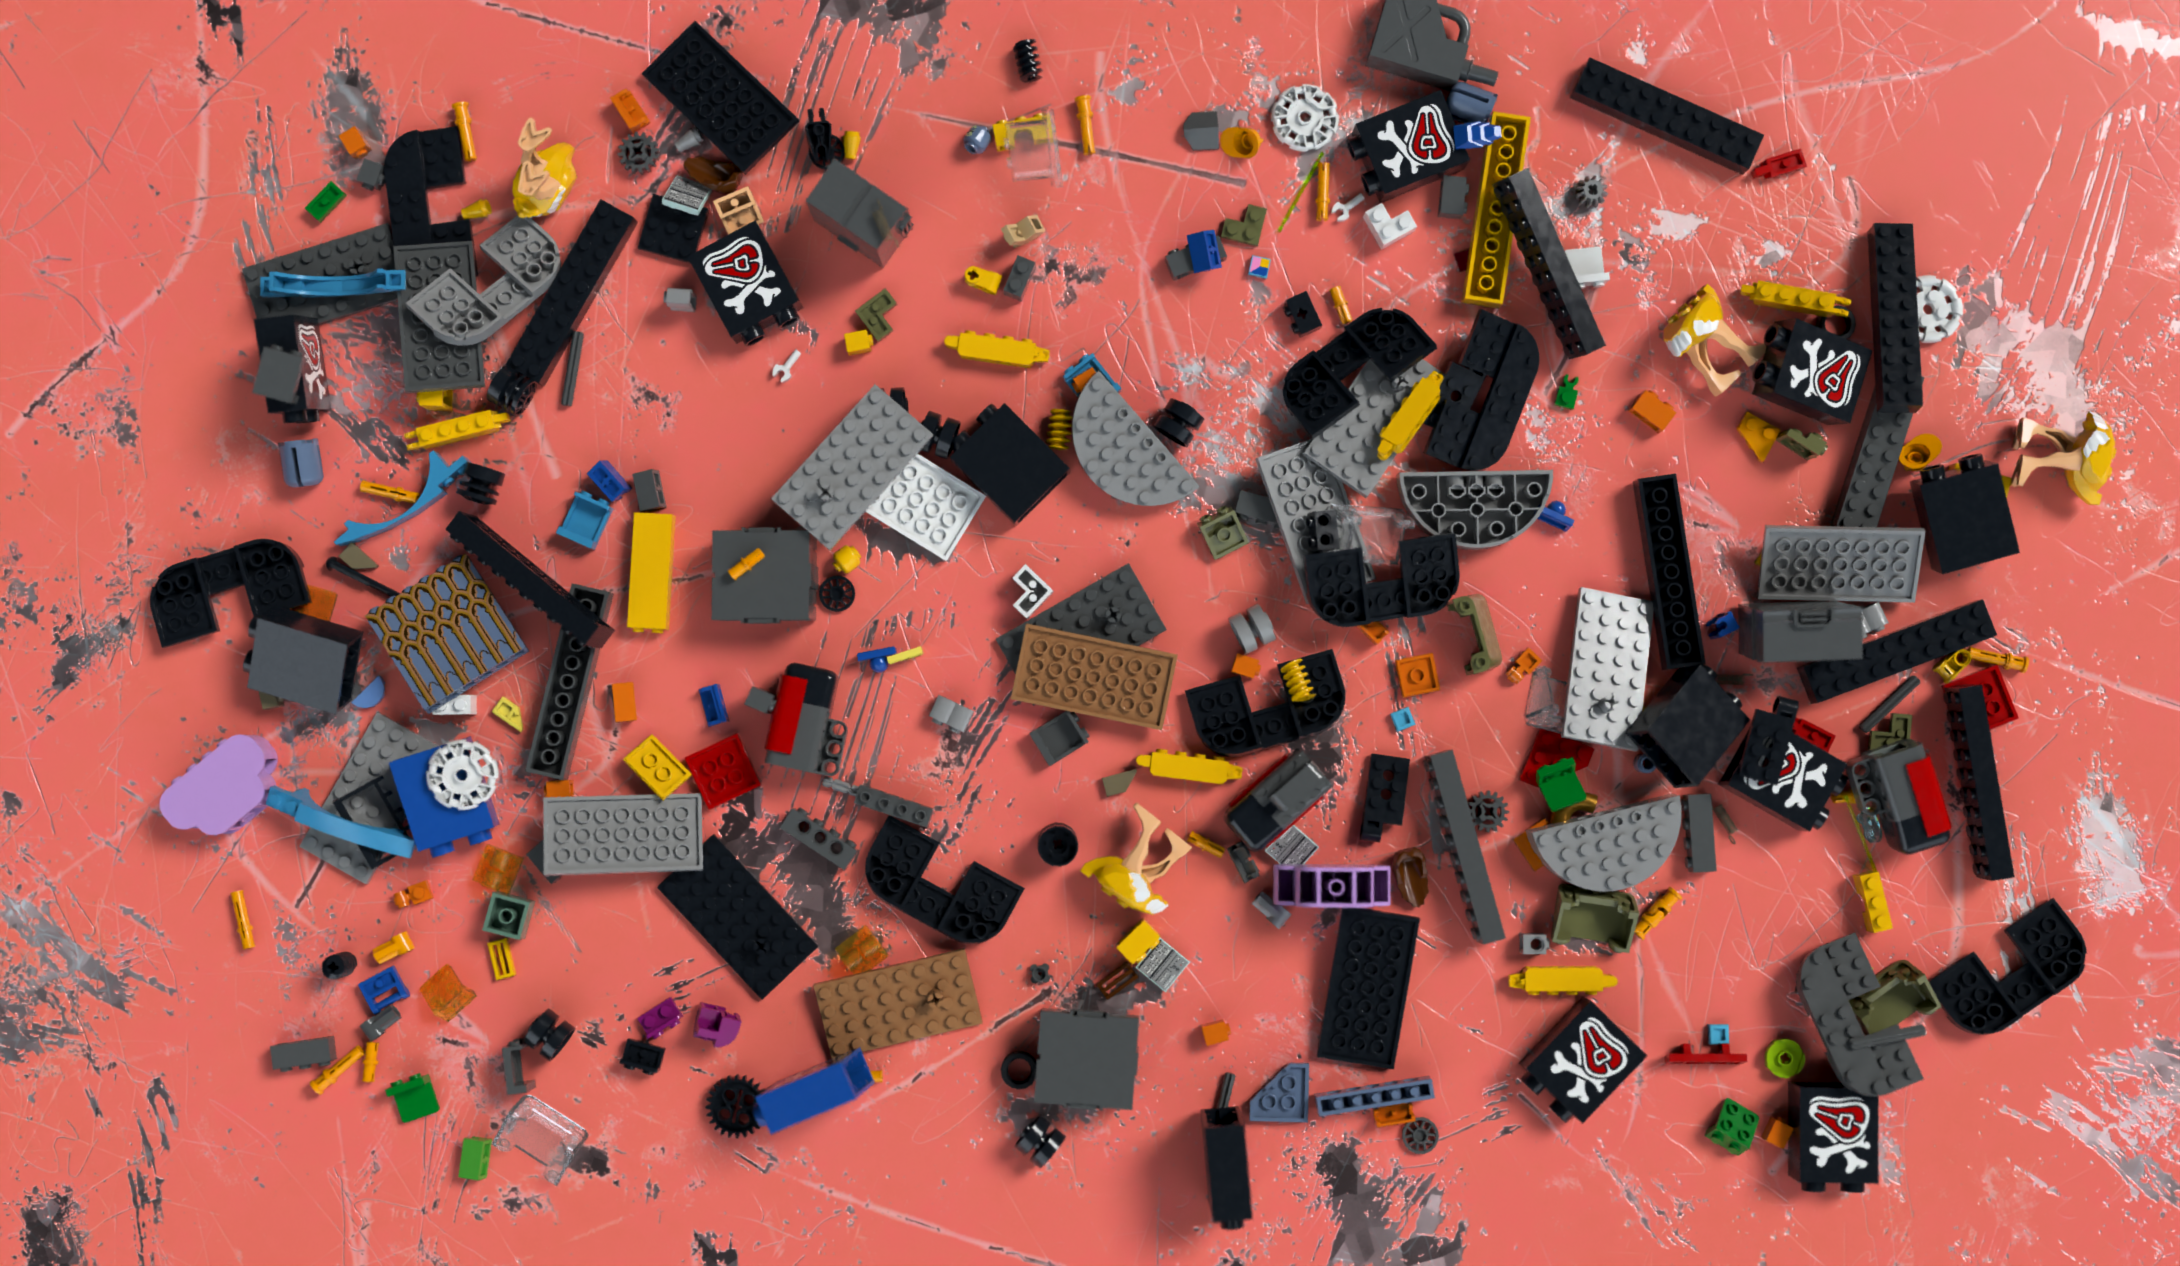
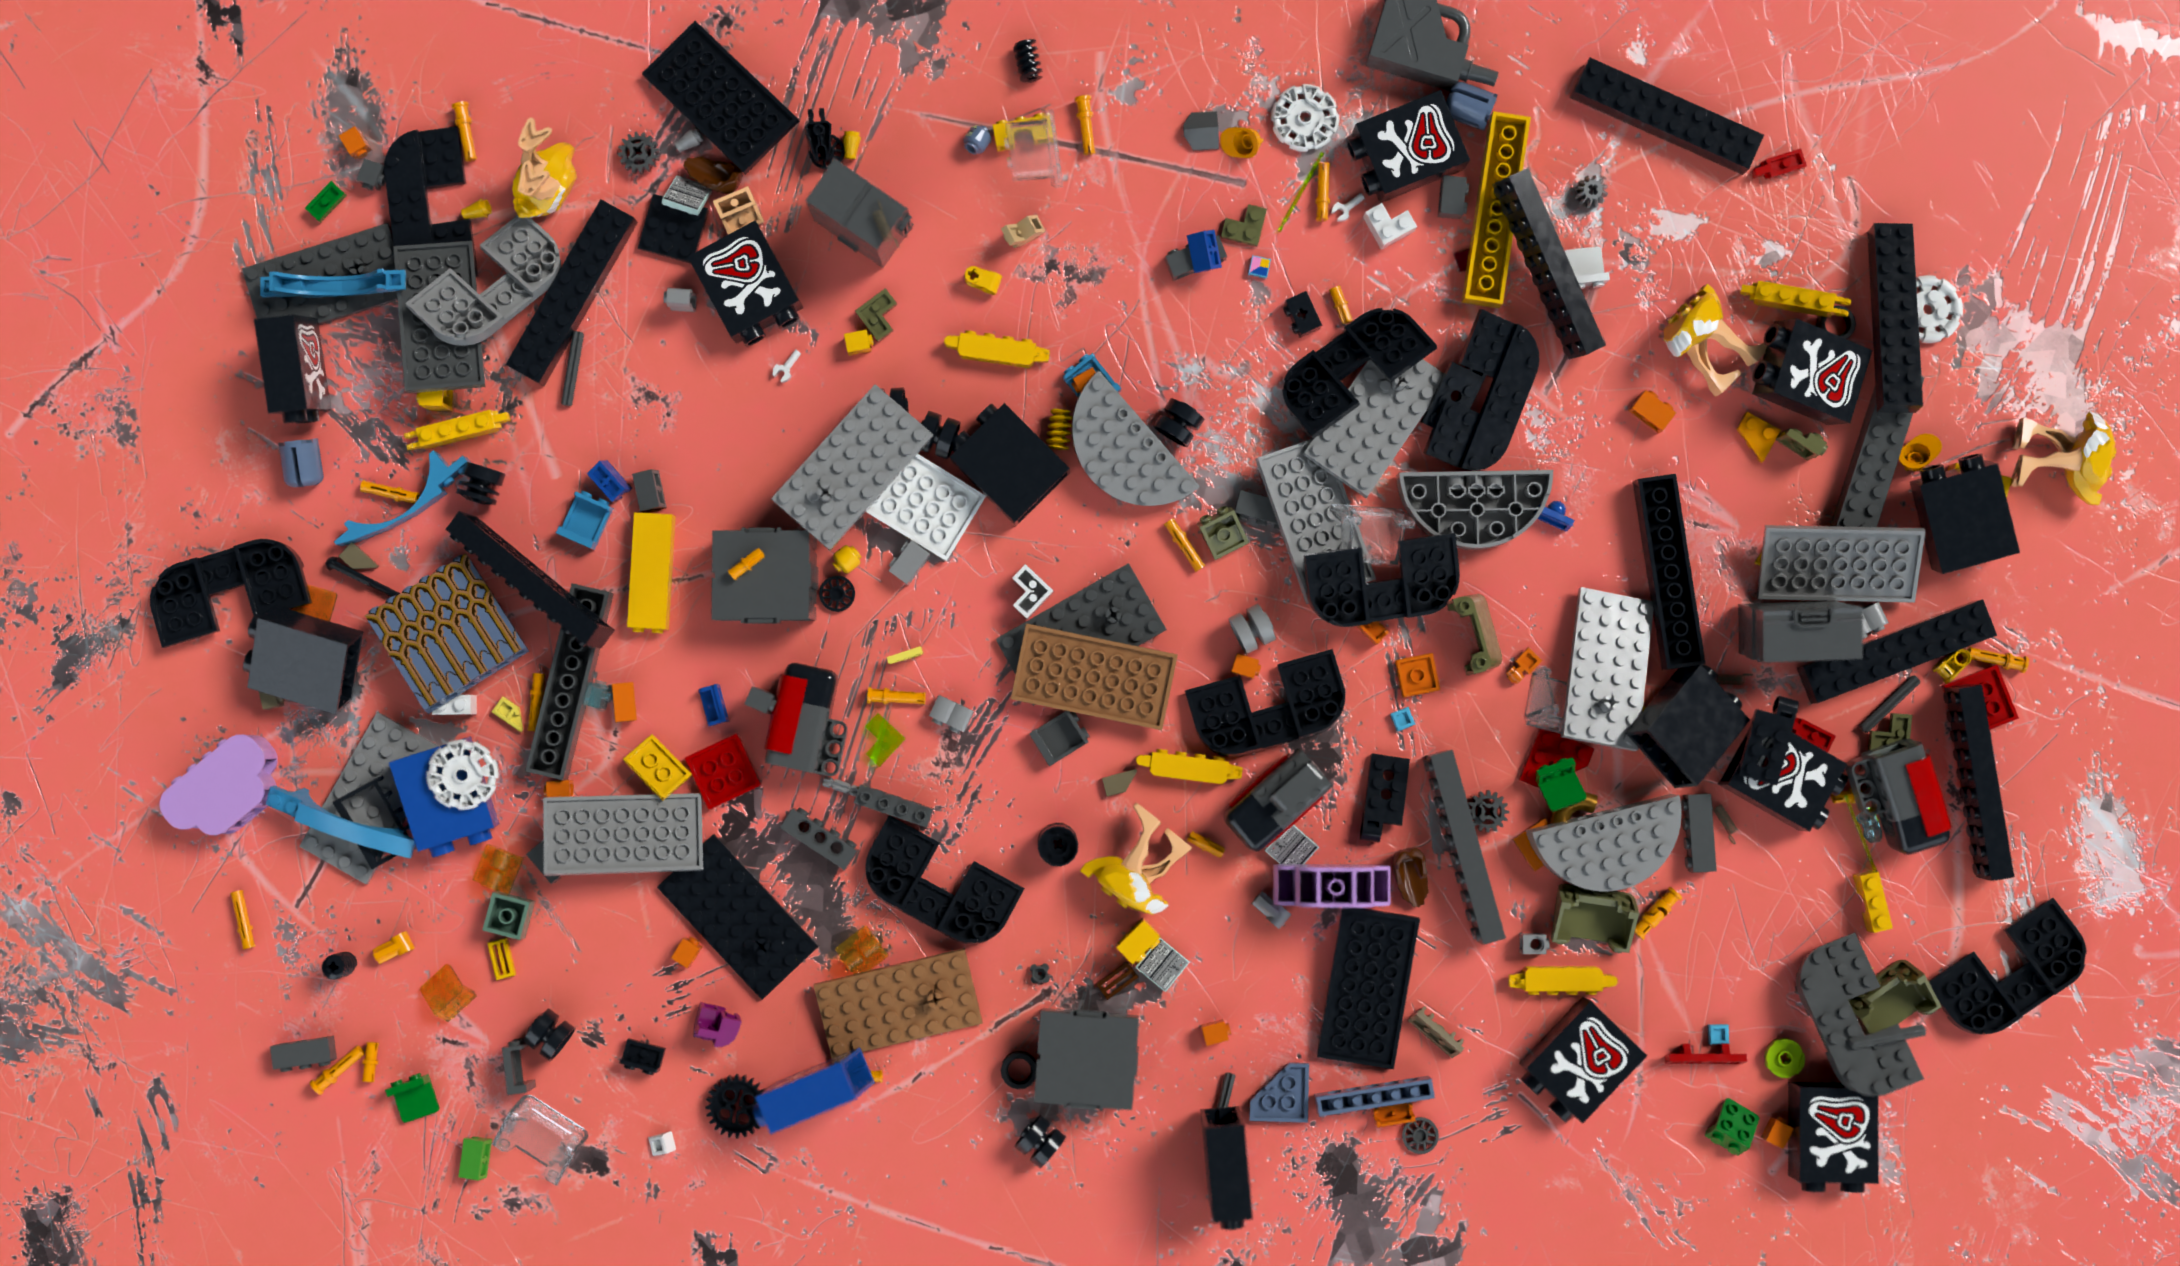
dark grey panel [252,344,308,404] -> none
medium blue tile [351,675,385,708] -> none
blue plate [358,966,410,1015] -> none
dark grey piece [360,1004,402,1042] -> none
orange plate [393,880,434,909] -> none
black wheel [487,365,537,416] -> none
orange hinge [609,89,651,134] -> none
magenta bracket [637,997,683,1039] -> none
blue tile [857,646,898,673] -> none
dark grey brick [1003,255,1036,302] -> none
dark grey hinge [1227,841,1260,883] -> none
yellow piece [1281,659,1316,702] -> none
black brick [1306,510,1340,552] -> none
yellow hinge [1377,371,1444,461] -> none
blue connector [1453,121,1502,149] -> none
green plate [1554,374,1579,410] -> none
sand blue brick [1633,754,1656,773] -> none
blue hinge [1706,611,1740,639] -> none
none -> light orange pin [527,673,545,731]
none -> clear light blue brick [583,680,613,709]
none -> white slope [648,1131,676,1156]
none -> orange brick [671,936,702,968]
none -> clear neon green plate [865,713,906,767]
none -> light orange pin [867,687,926,705]
none -> light grey brick [889,540,931,586]
none -> light orange pin [1164,518,1206,572]
none -> dark tan plate [1408,1006,1464,1058]

